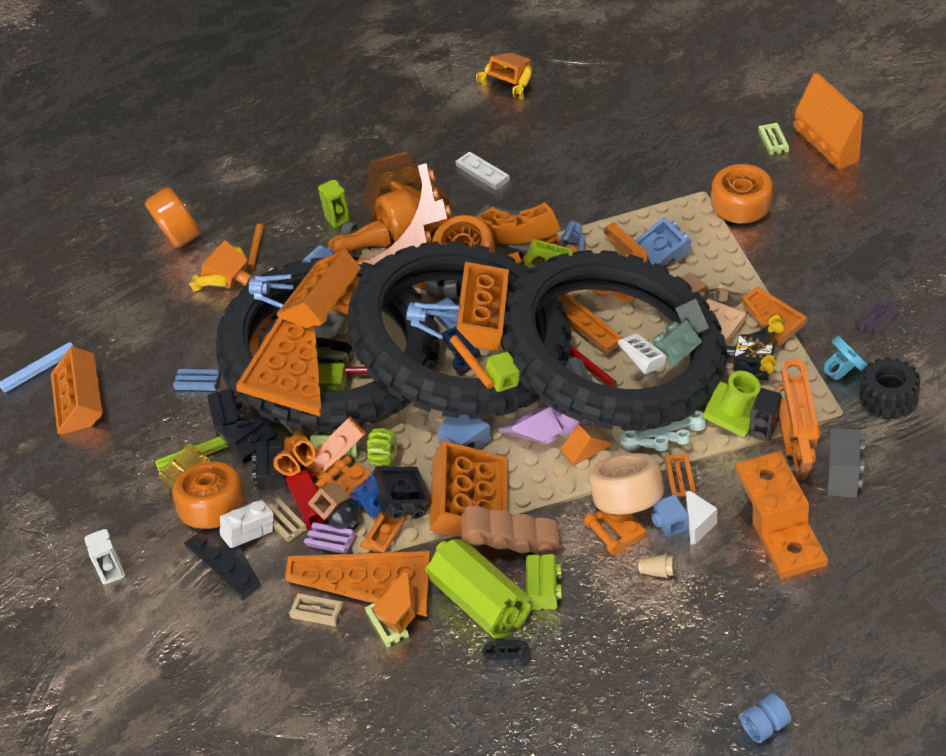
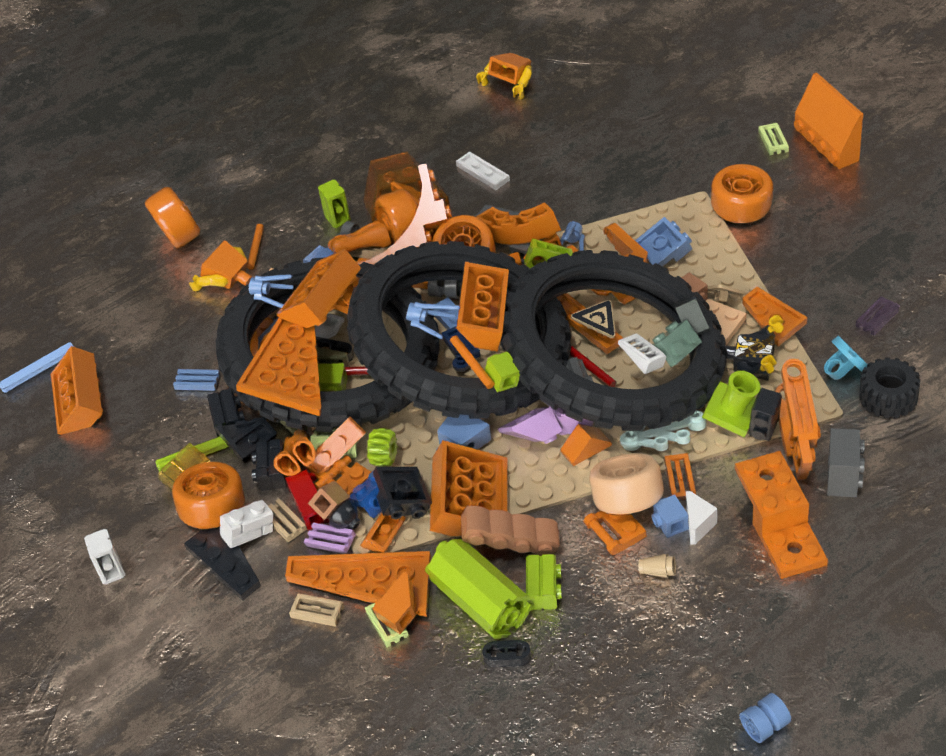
none -> black piece [571,300,615,338]

